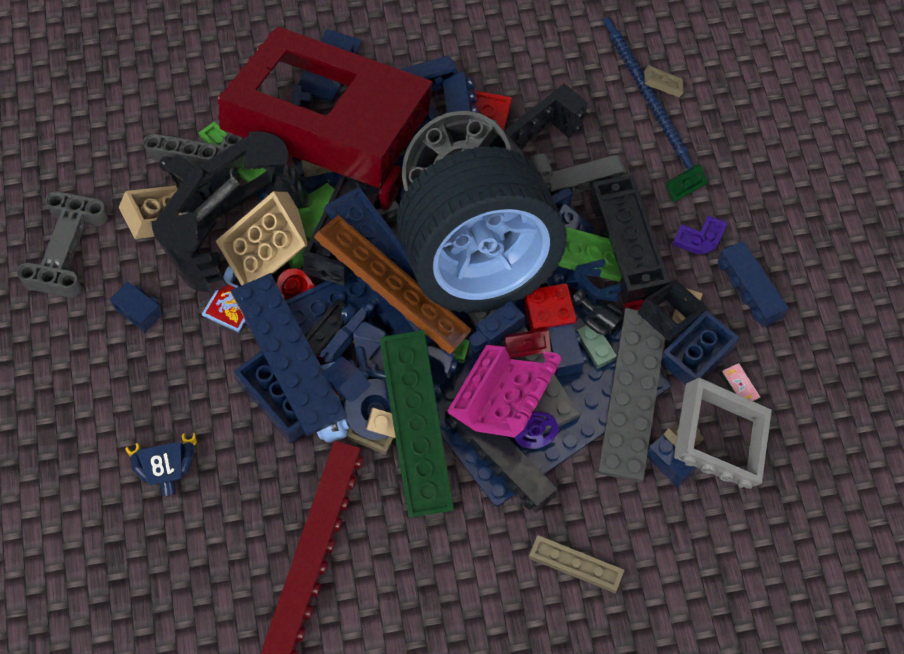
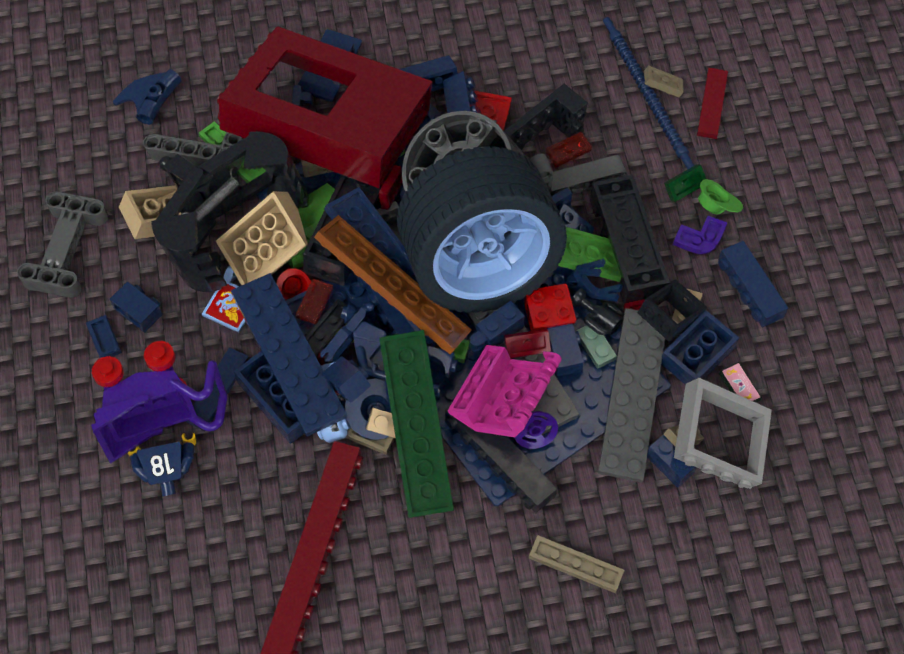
none -> dark blue tile [86,315,122,358]
none -> dark purple piece [91,341,228,464]
none -> dark blue pin [113,69,182,125]
none -> dark blue tile [186,347,249,431]
none -> clear red plate [296,279,333,324]
none -> clear red plate [546,132,592,167]
none -> dark red tile [697,68,728,139]
none -> bright green piece [698,179,743,214]

